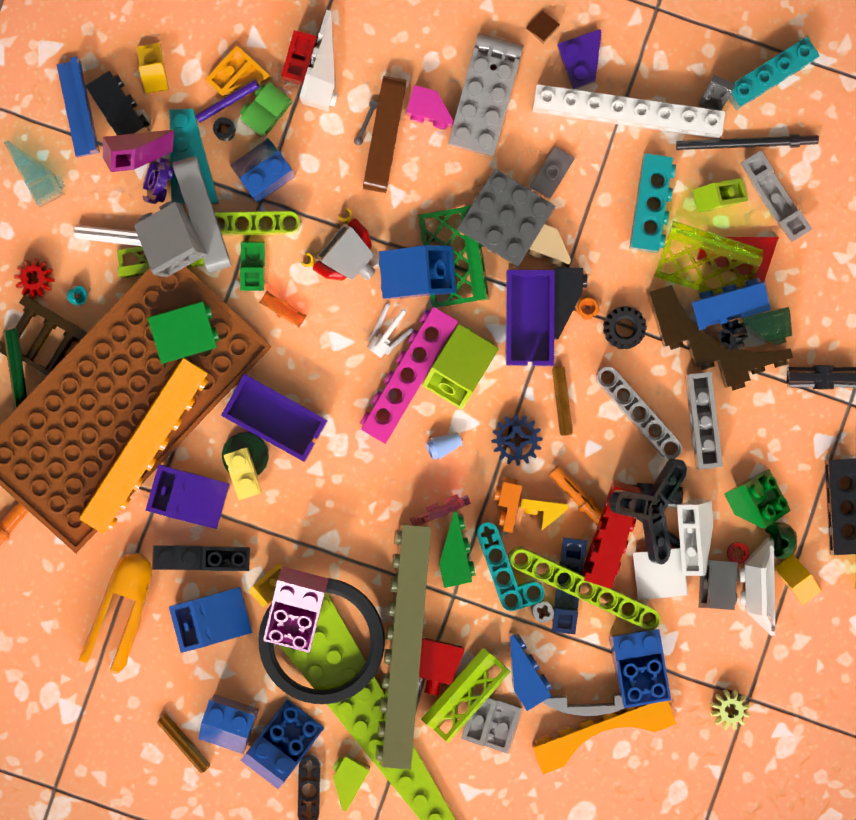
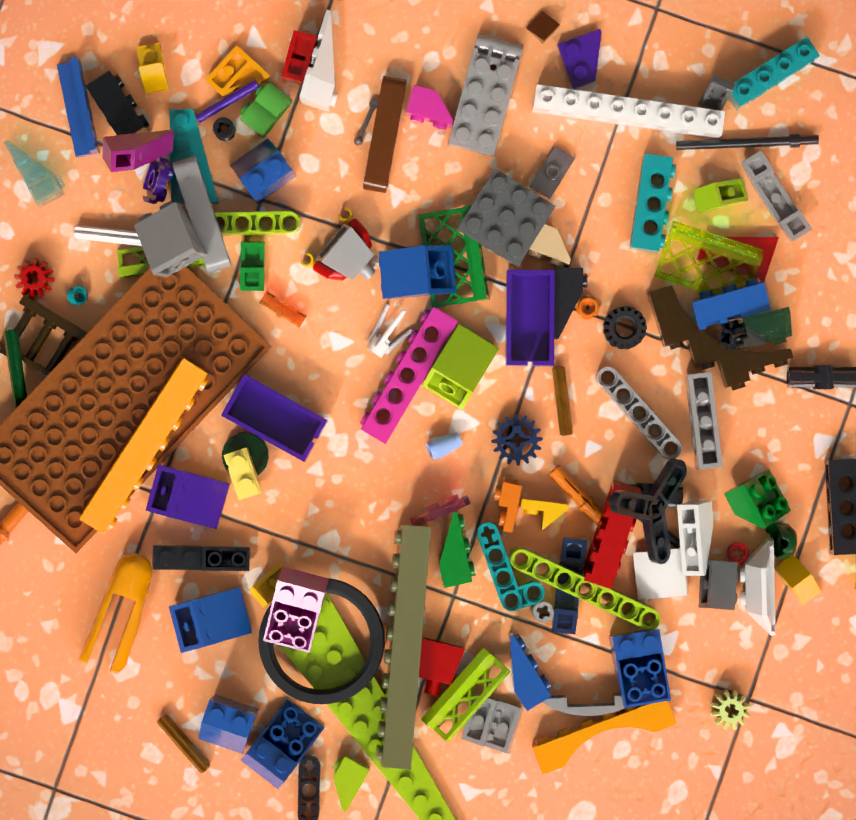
green brick [147,300,220,364] -> none

